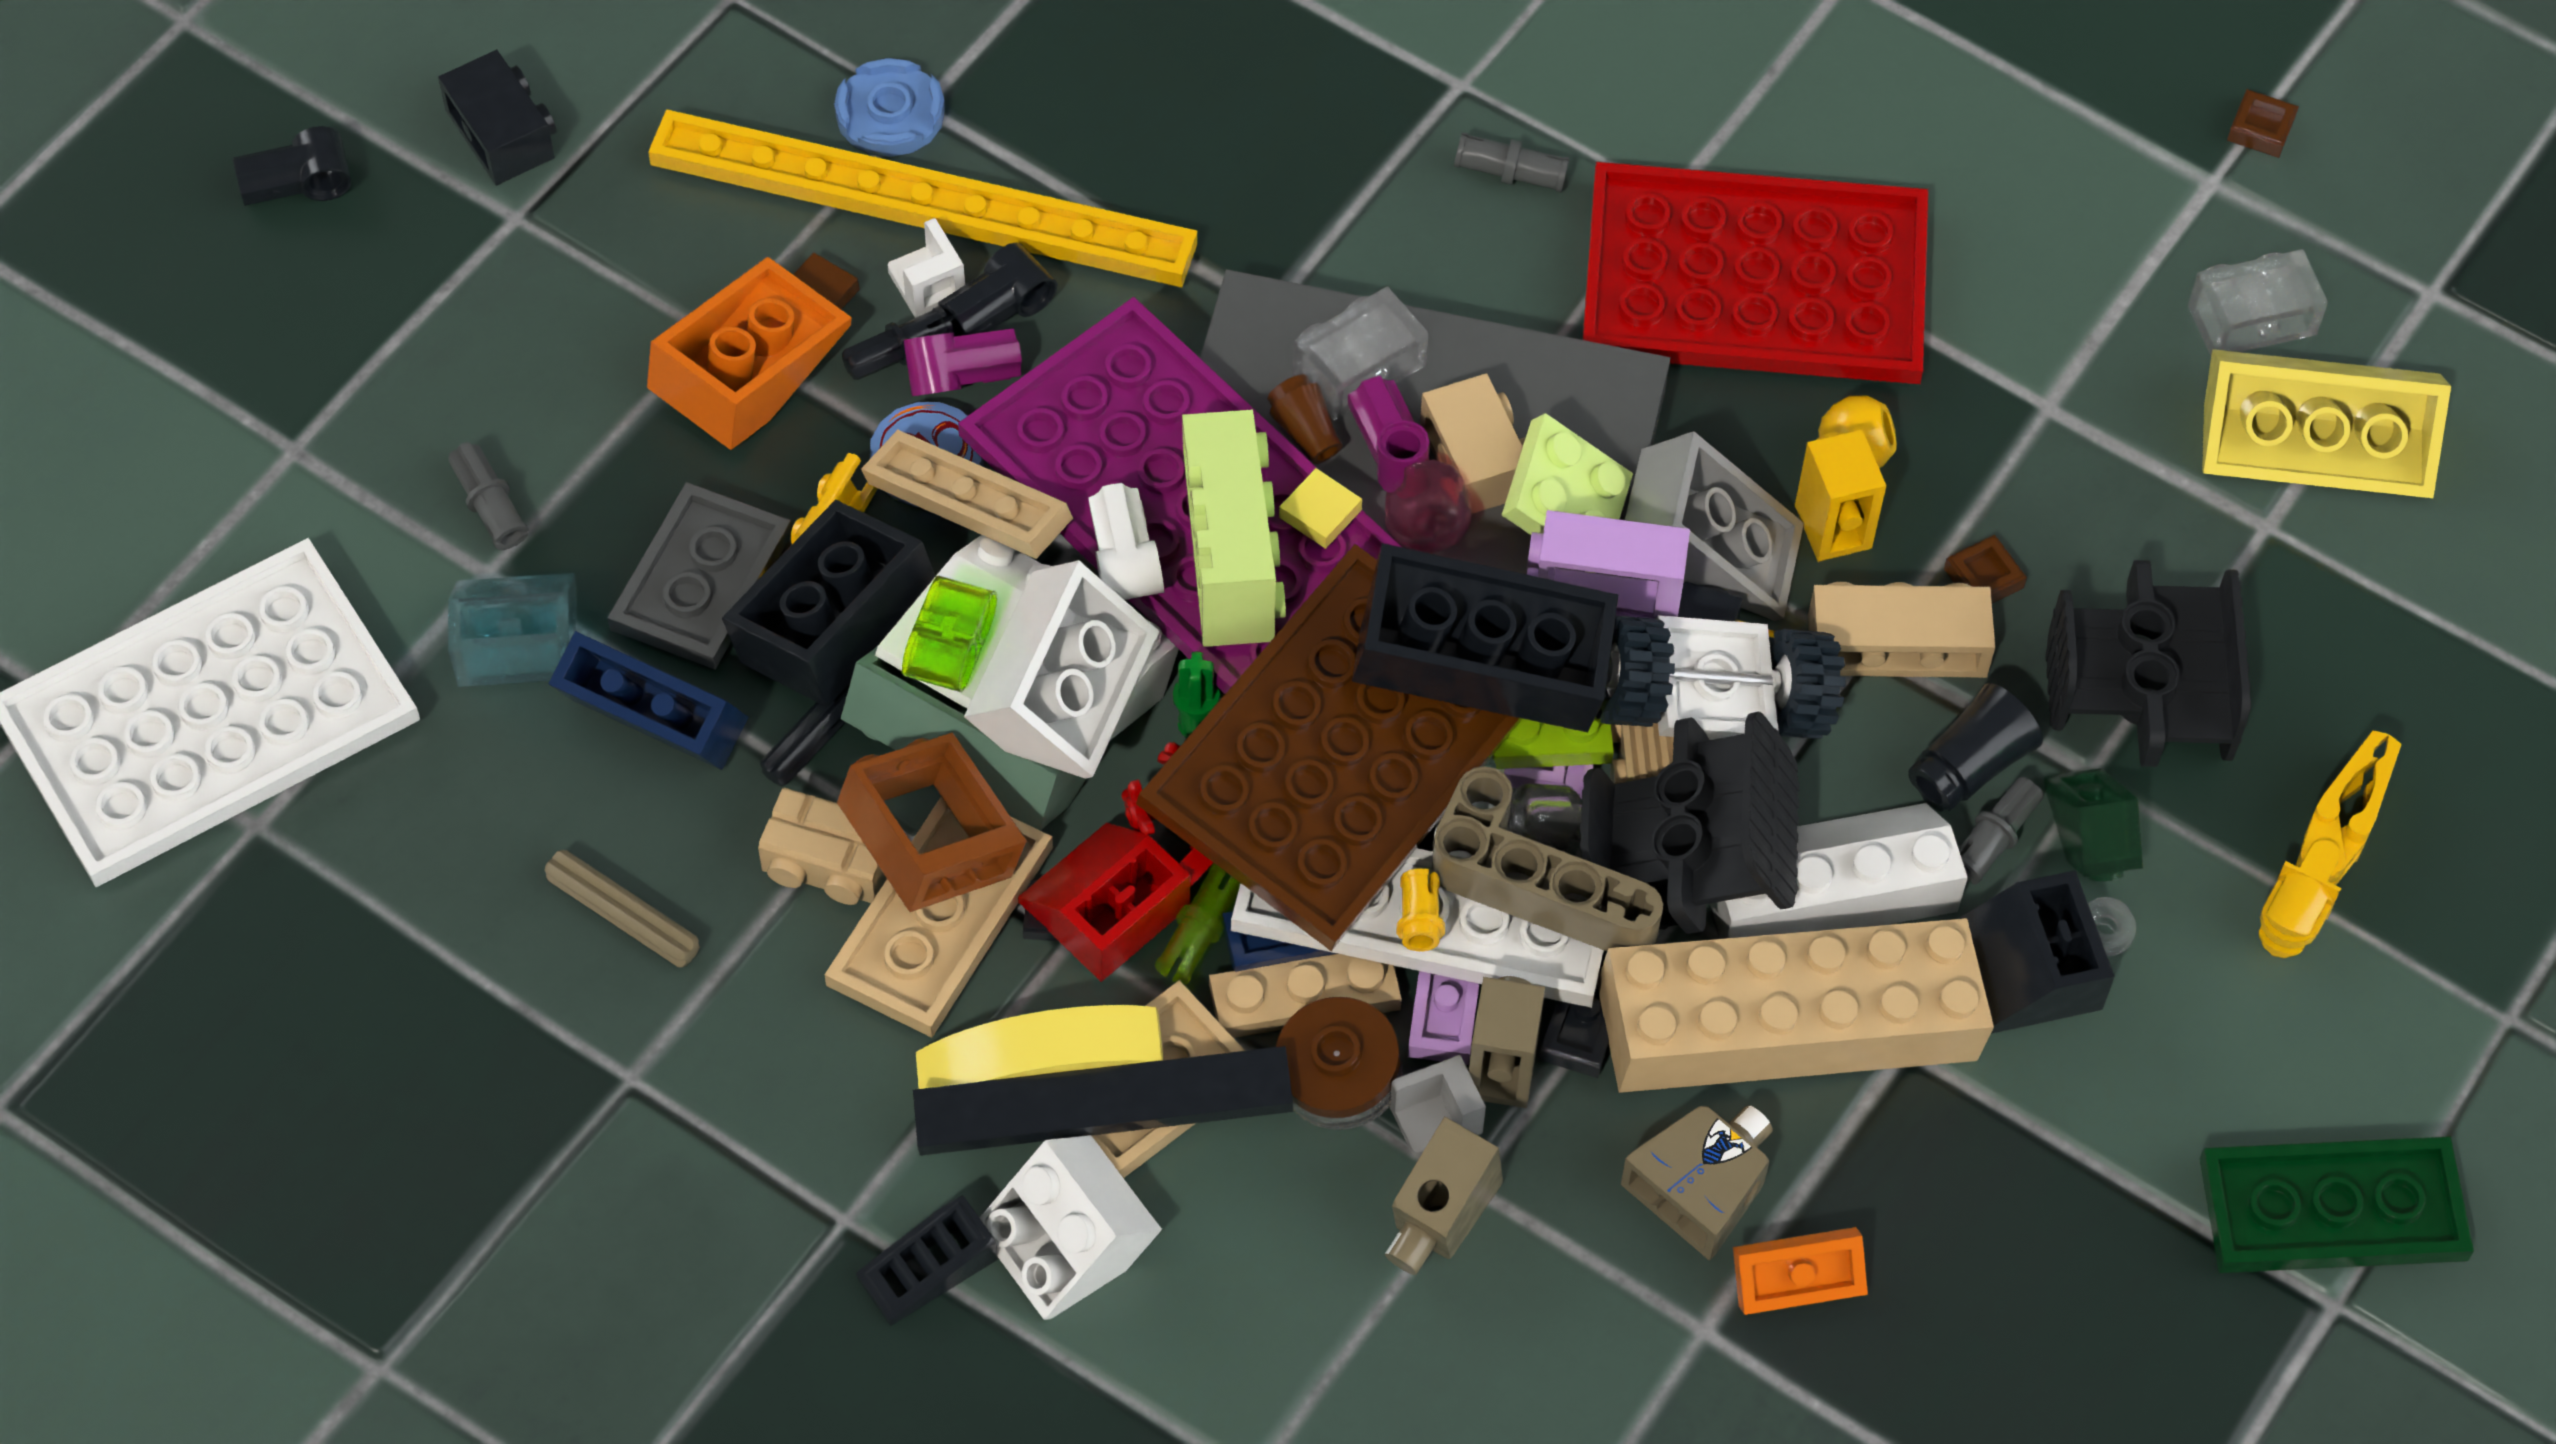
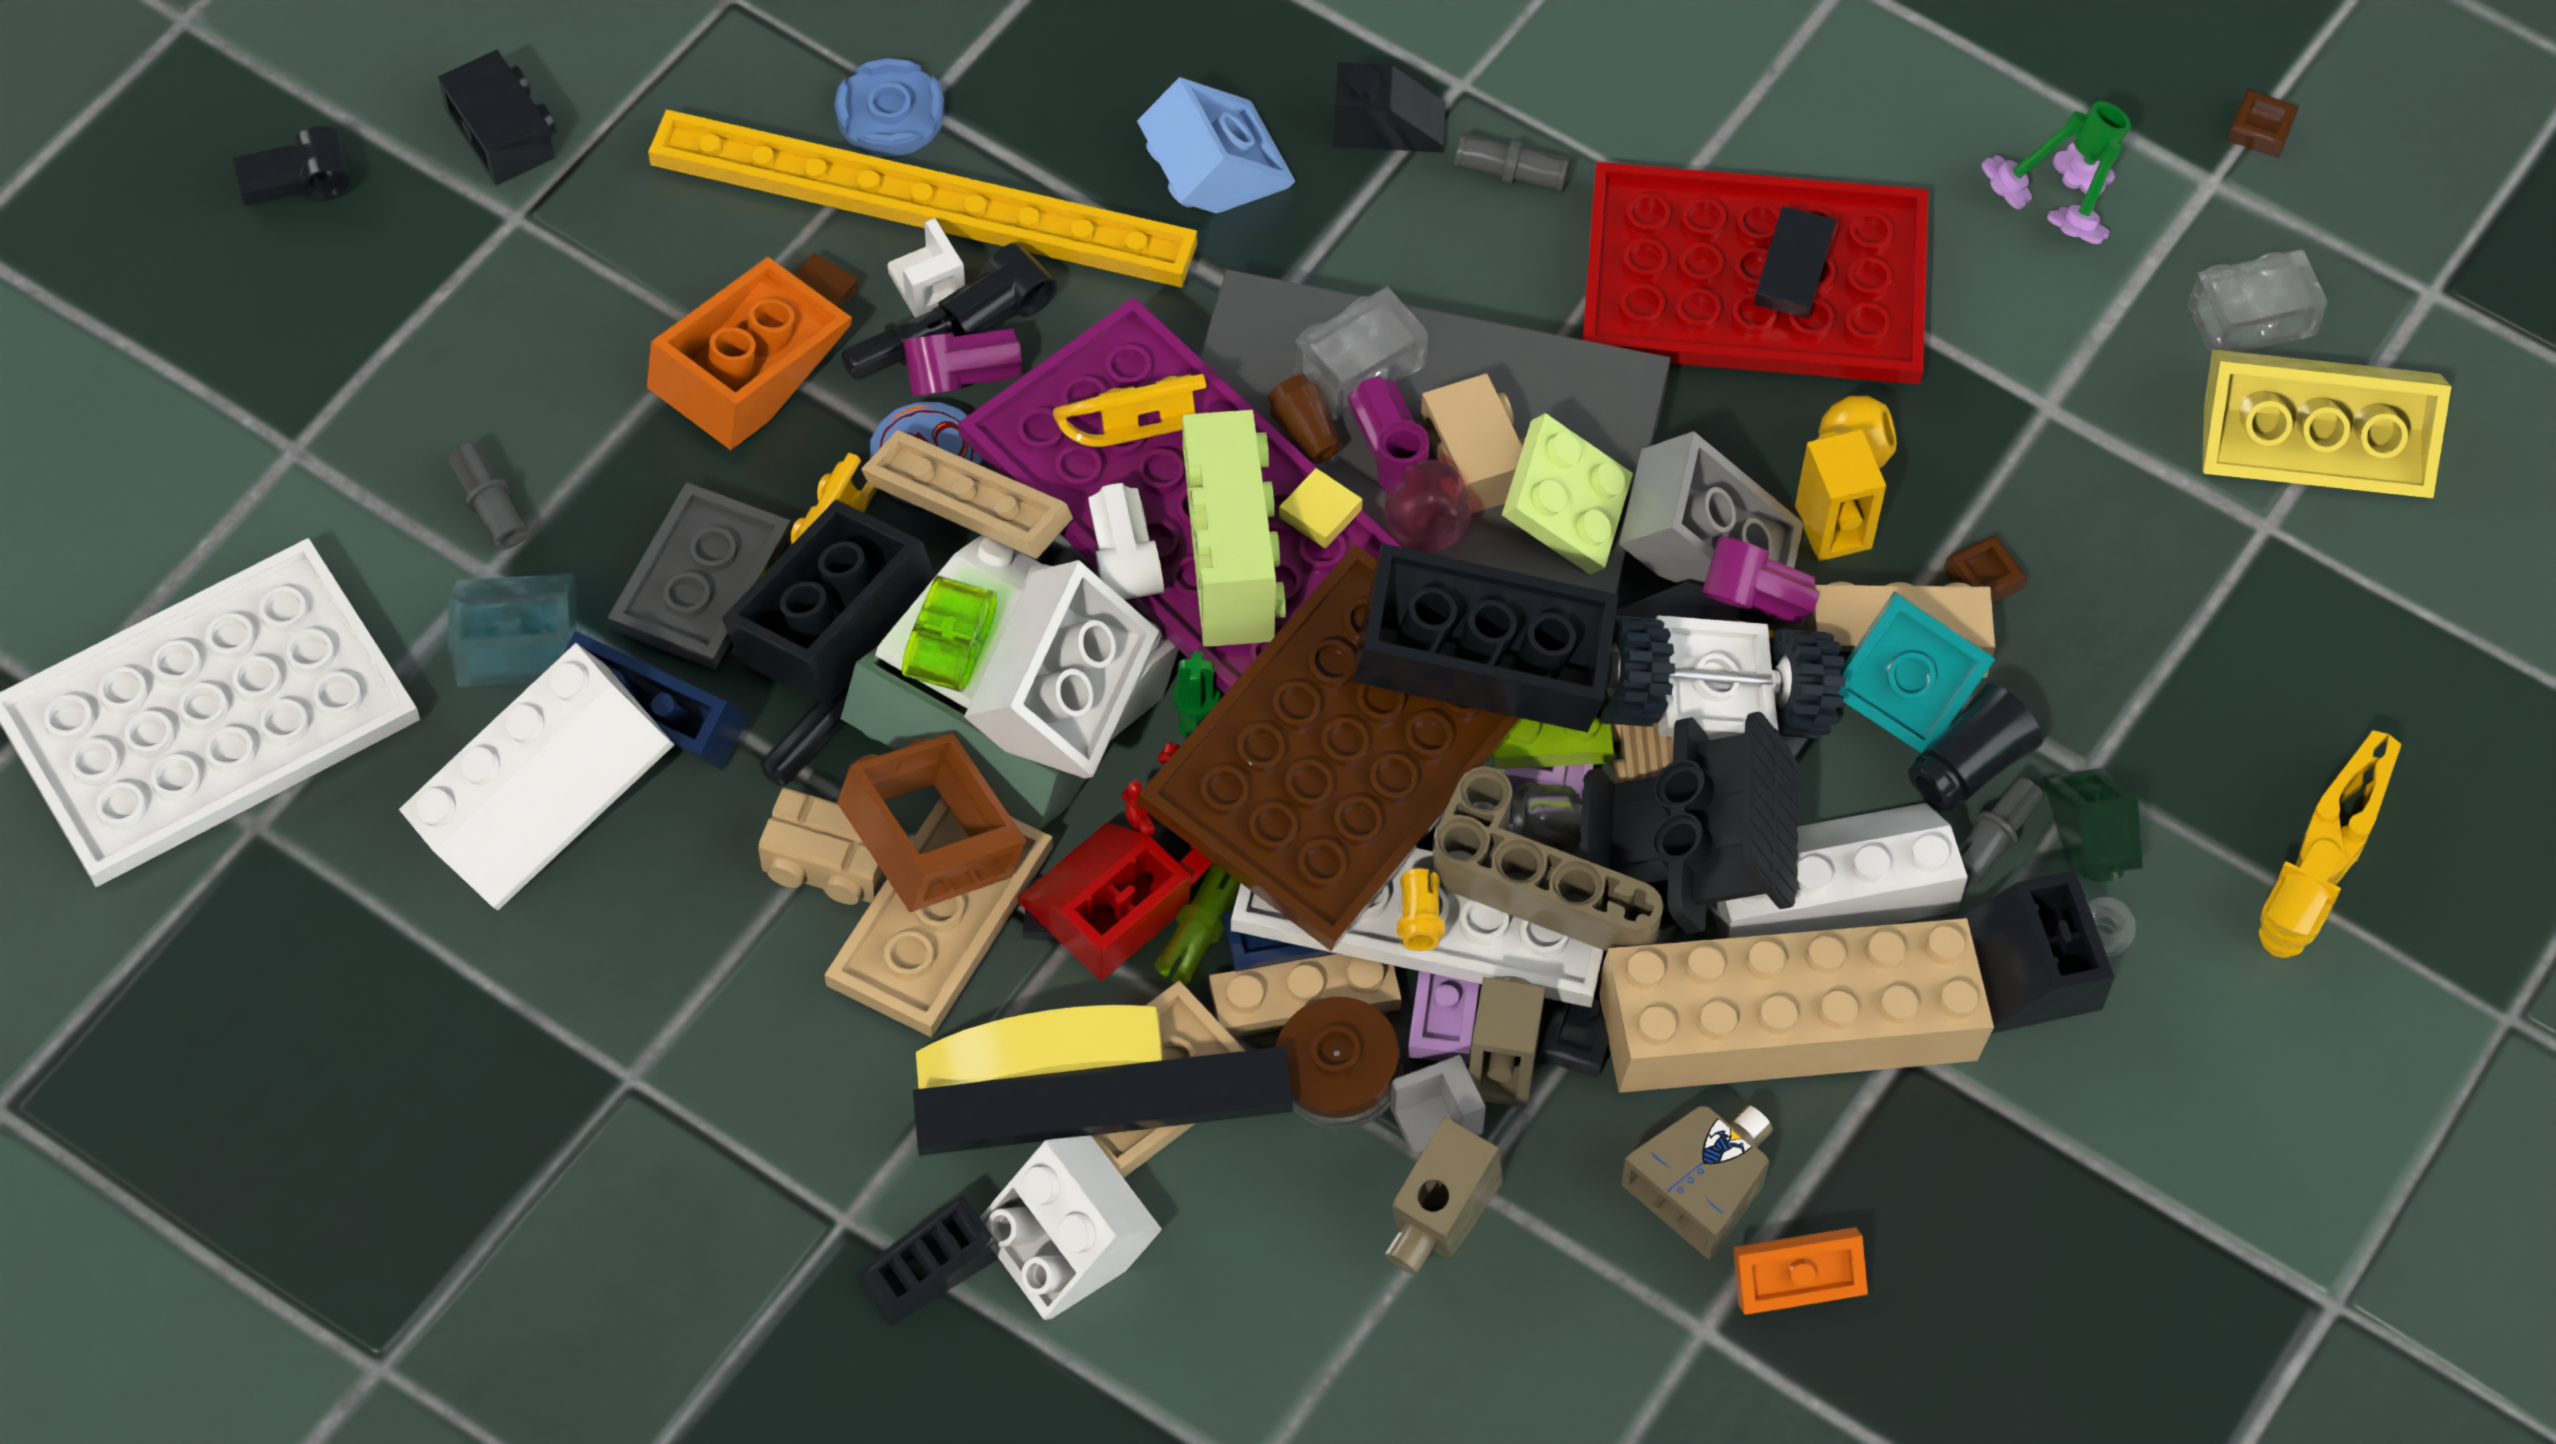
dark tan axle [544,850,700,967] -> none
lavender window [1527,510,1690,619] -> none
black piece [2045,560,2251,767] -> none
dark green plate [2199,1136,2474,1273] -> none
none -> white slope [399,643,675,910]
none -> yellow piece [1053,374,1208,447]
none -> light blue slope [1137,77,1295,214]
none -> black slope [1333,62,1446,153]
none -> magenta piece [1701,536,1819,625]
none -> black tile [1754,206,1837,319]
none -> teal plate [1839,591,1995,753]
none -> plant [1982,101,2131,244]

